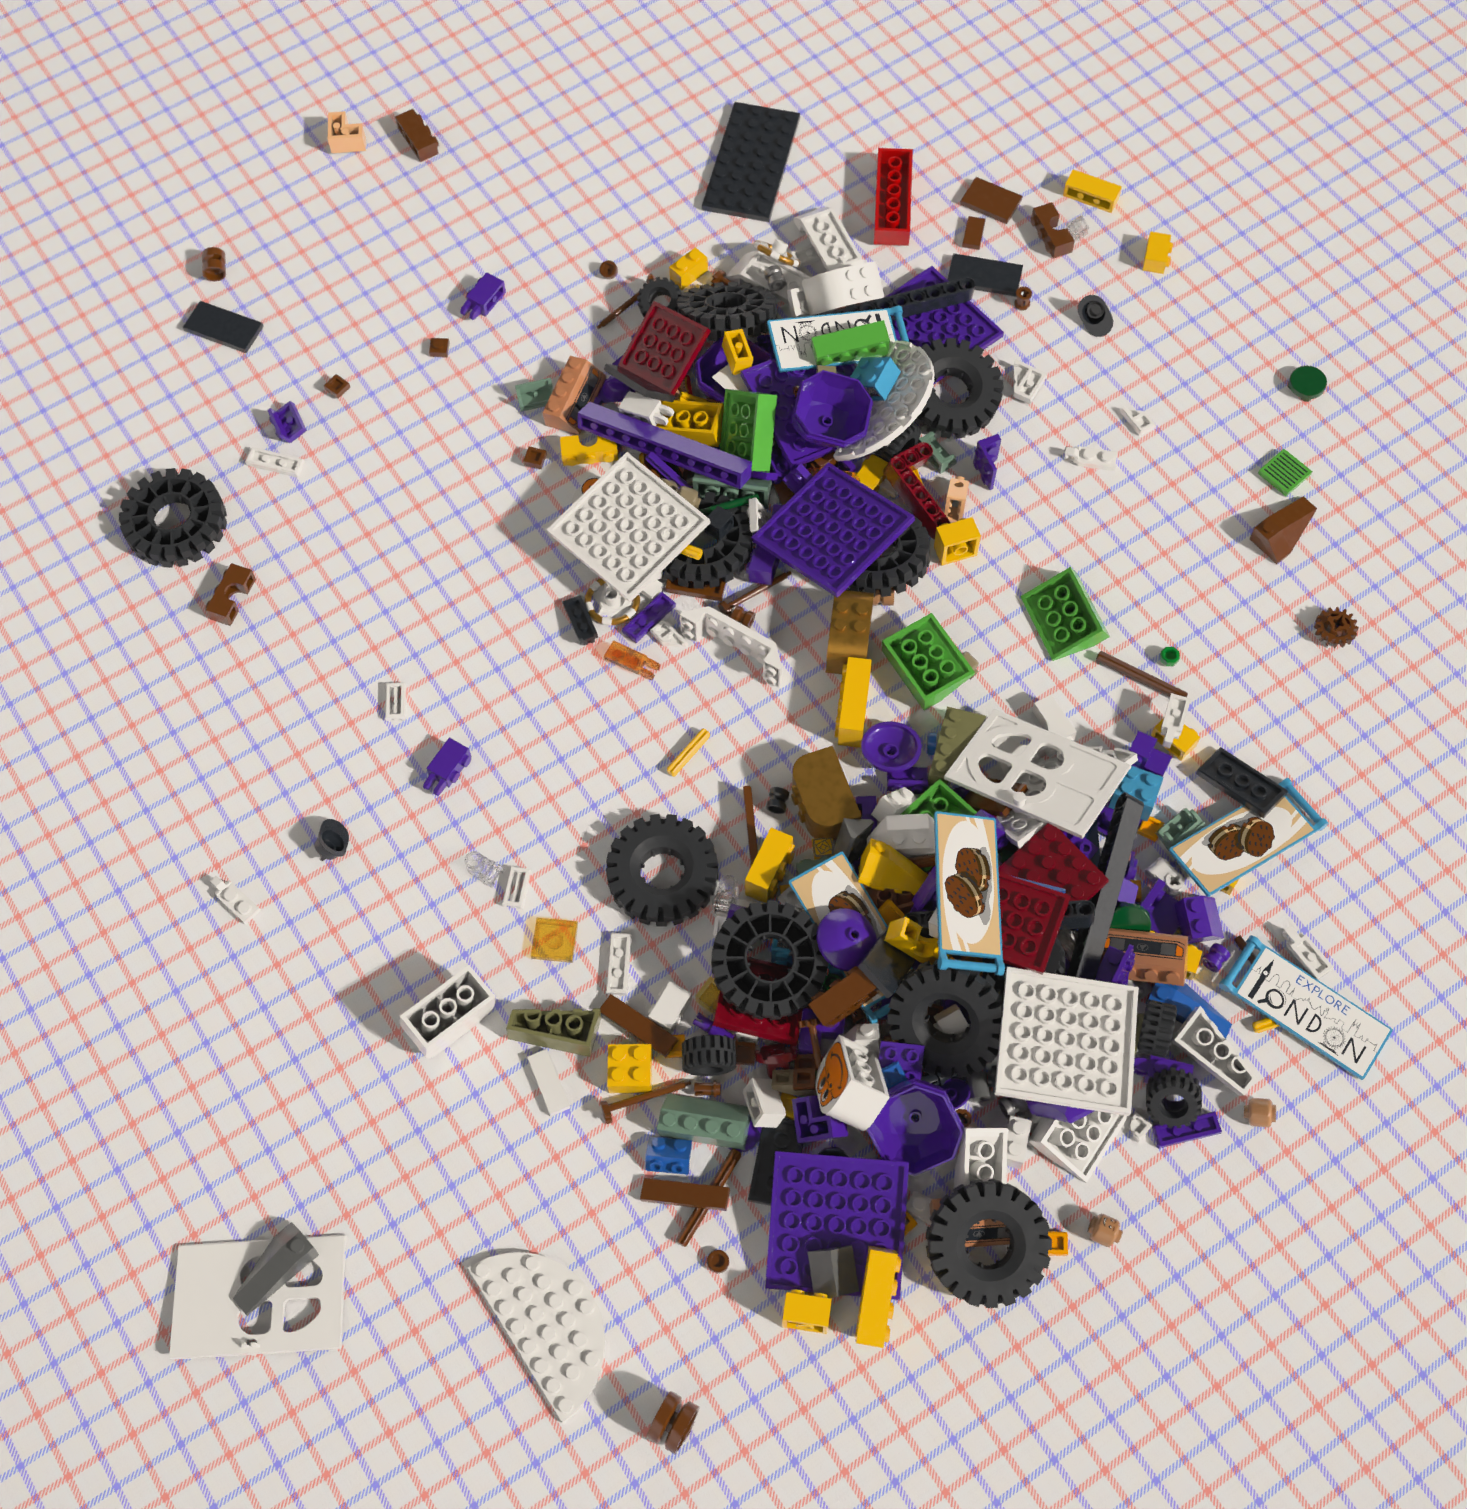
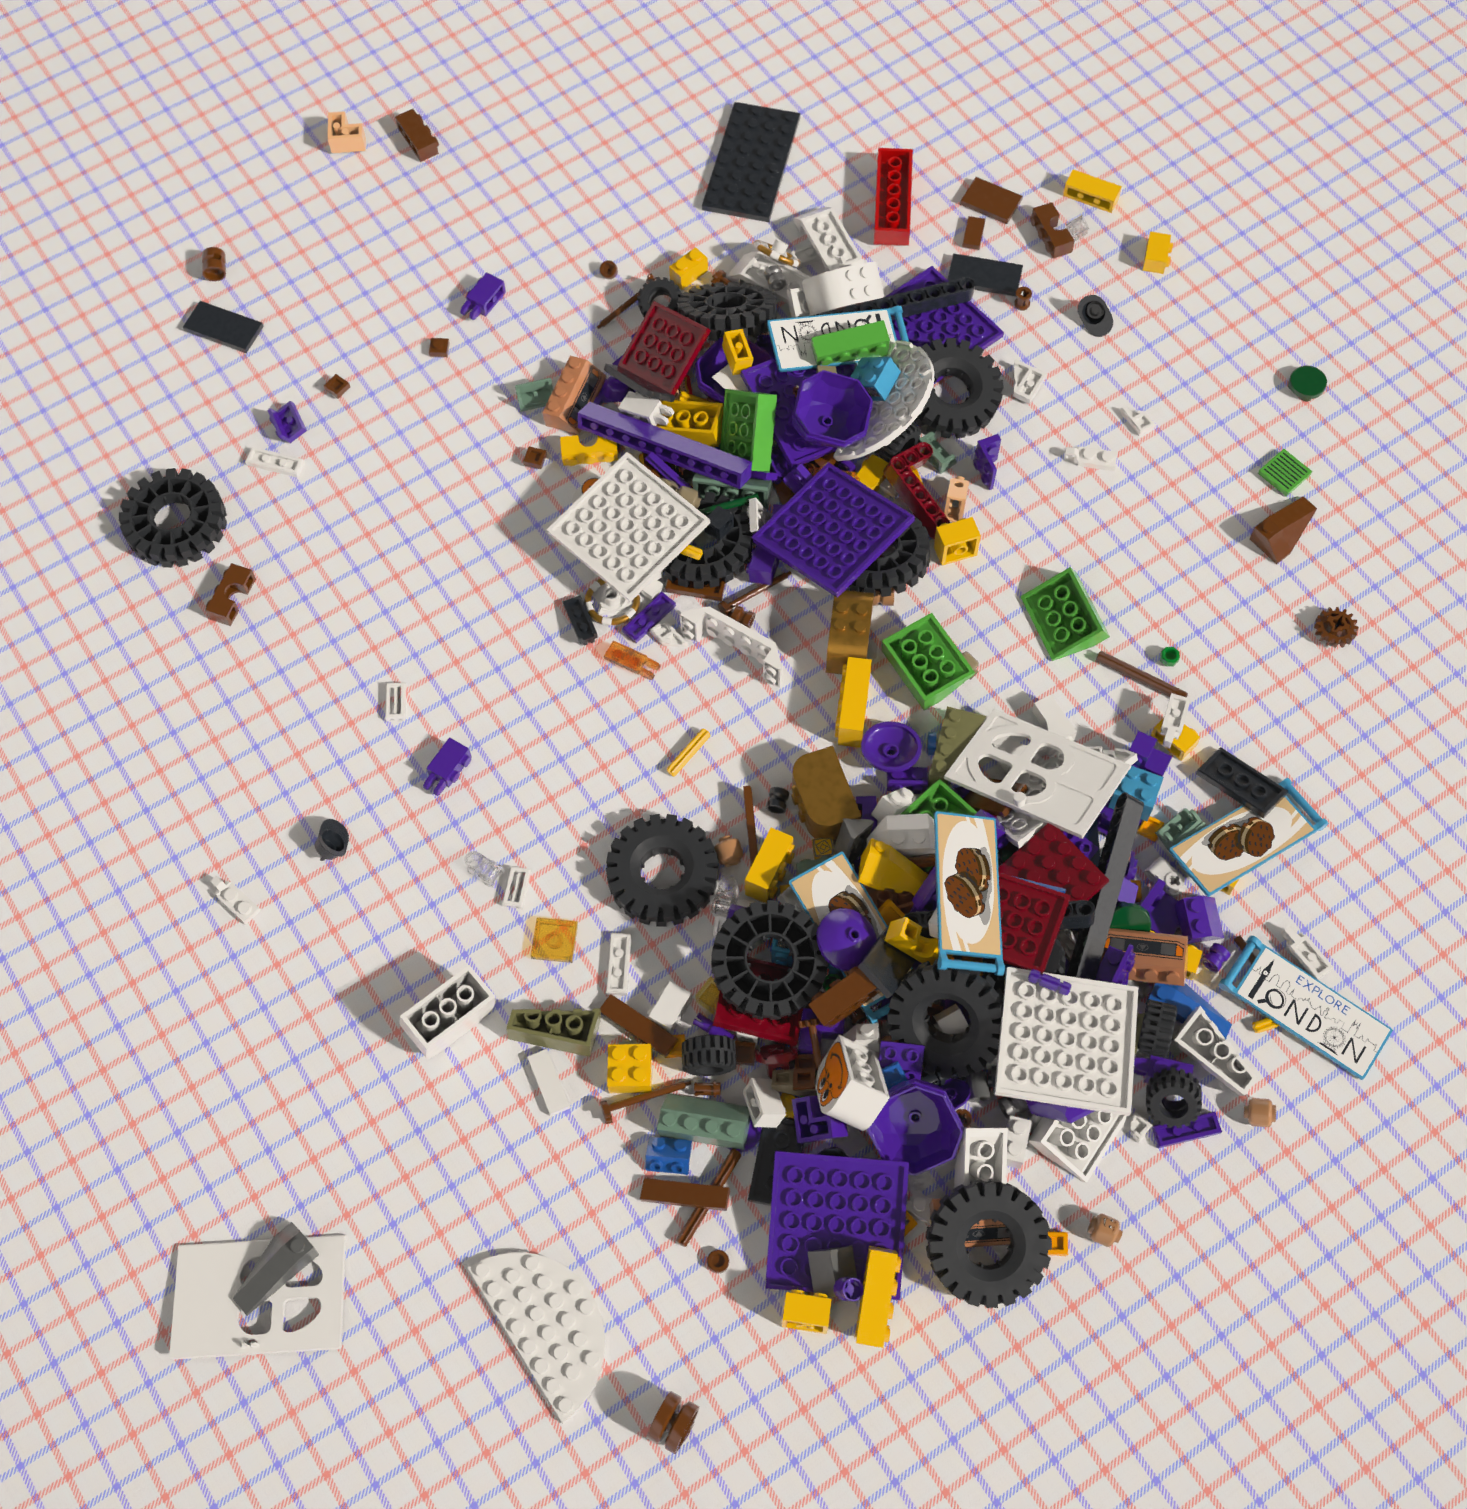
none -> medium nougat head [714,835,744,867]
none -> dark purple wheel [833,1277,864,1301]
none -> dark purple axle [1028,969,1071,996]

